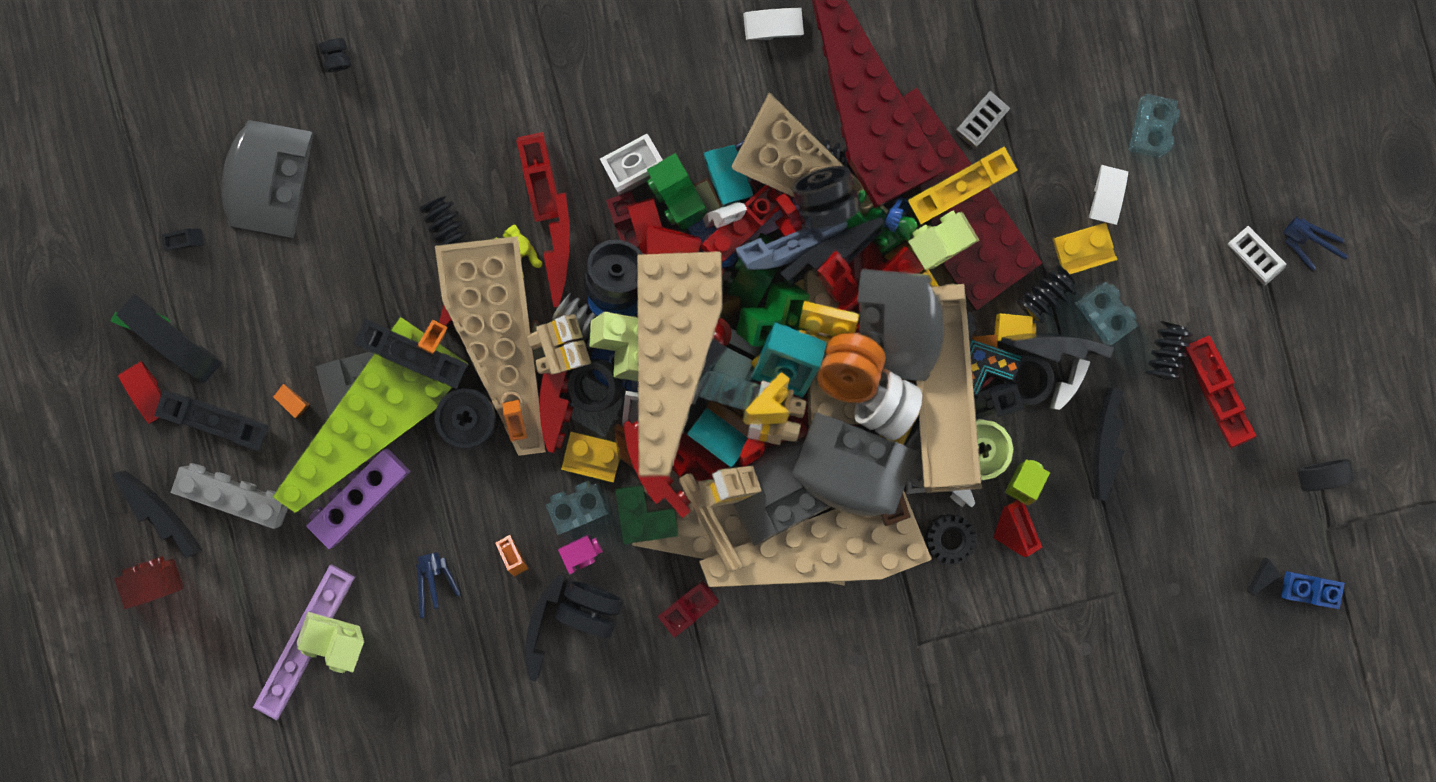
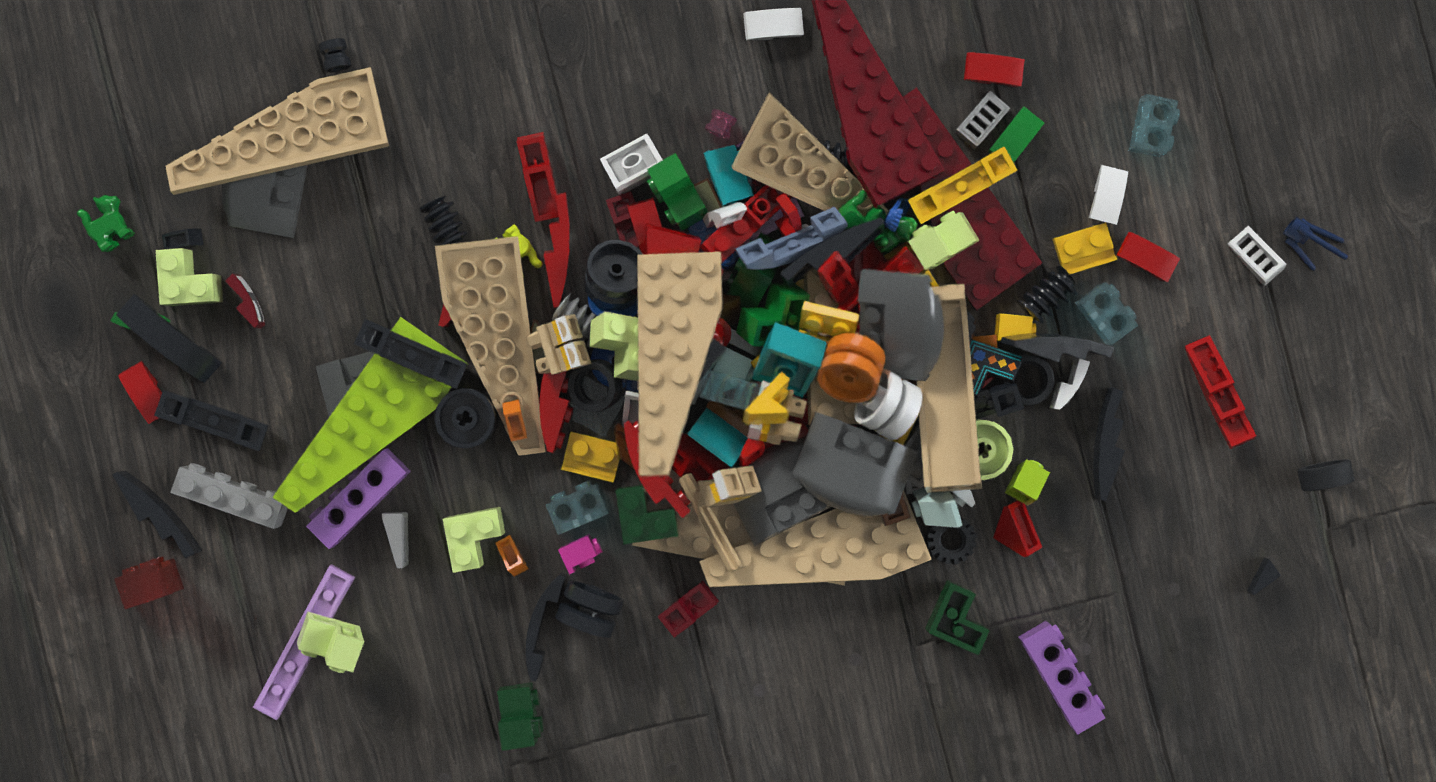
orange piece [273,384,310,418] -> none
dark blue plant [416,552,461,619] -> none
orange piece [417,320,448,355] -> none
black wheel [791,166,861,229] -> none
black piece [1145,321,1193,380] -> none
blue slope [1281,571,1345,609] -> none
none -> green animal [77,195,135,252]
none -> yellowish green brick [156,248,223,306]
none -> tan wing [166,67,389,195]
none -> dark red slope [225,273,265,329]
none -> light grey slope [382,512,409,568]
none -> yellowish green brick [443,507,505,573]
none -> dark green brick [497,682,544,751]
none -> clear pink wheel [704,109,737,140]
none -> light aqua slope [911,487,963,527]
none -> dark green brick [925,580,990,655]
none -> red slope [964,52,1025,87]
none -> green slope [988,106,1044,163]
none -> medium lavender brick [1018,621,1105,735]
none -> red slope [1116,232,1180,282]

